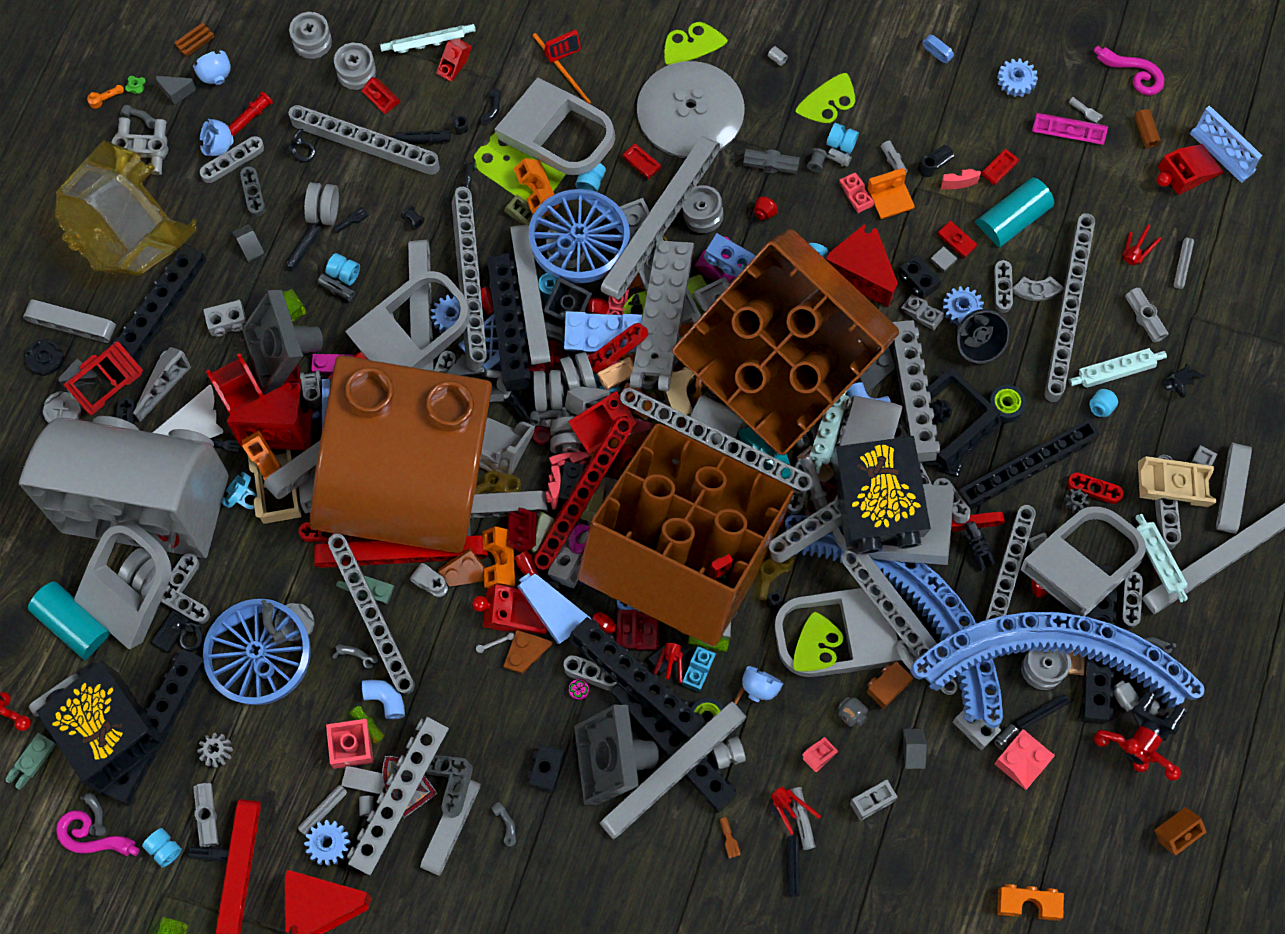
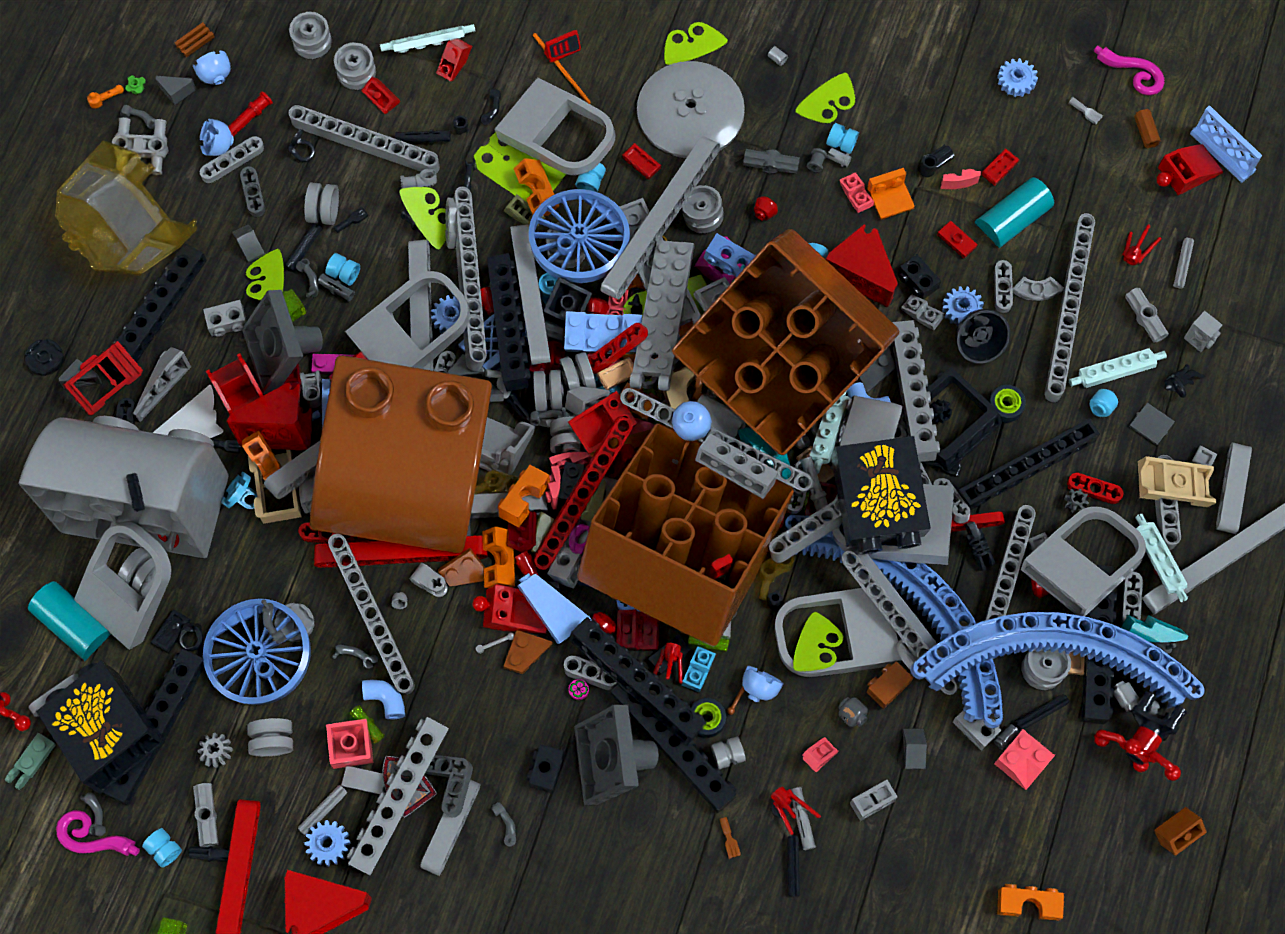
light grey beam [23,300,116,343] -> none
light grey tile [43,391,82,423] -> none
light grey beam [161,553,210,624] -> none
sand green hinge [336,573,394,605] -> none
light grey hinge [359,796,374,817] -> none
dark red tile [532,426,552,446] -> none
light grey beam [600,702,747,839] -> none
light grey pin [881,141,908,173] -> none
medium blue beam [922,34,954,63] -> none
light grey tile [930,246,957,273] -> none
dark pink plate [1032,113,1108,145] -> none
none -> black axle [126,473,145,512]
none -> lime piece [246,249,284,300]
none -> light grey wheel [247,718,293,757]
none -> dark grey piece [296,259,319,298]
none -> light grey hinge [391,592,408,609]
none -> lime piece [400,187,446,250]
none -> light grey connector [401,169,437,189]
none -> light grey tile [445,198,457,249]
none -> orange arch [497,465,550,527]
none -> light blue cylinder [672,401,712,441]
none -> light grey brick [695,433,779,499]
none -> slope [1121,615,1189,643]
none -> dark grey piece [1129,402,1175,446]
none -> light grey brick [1184,311,1222,352]

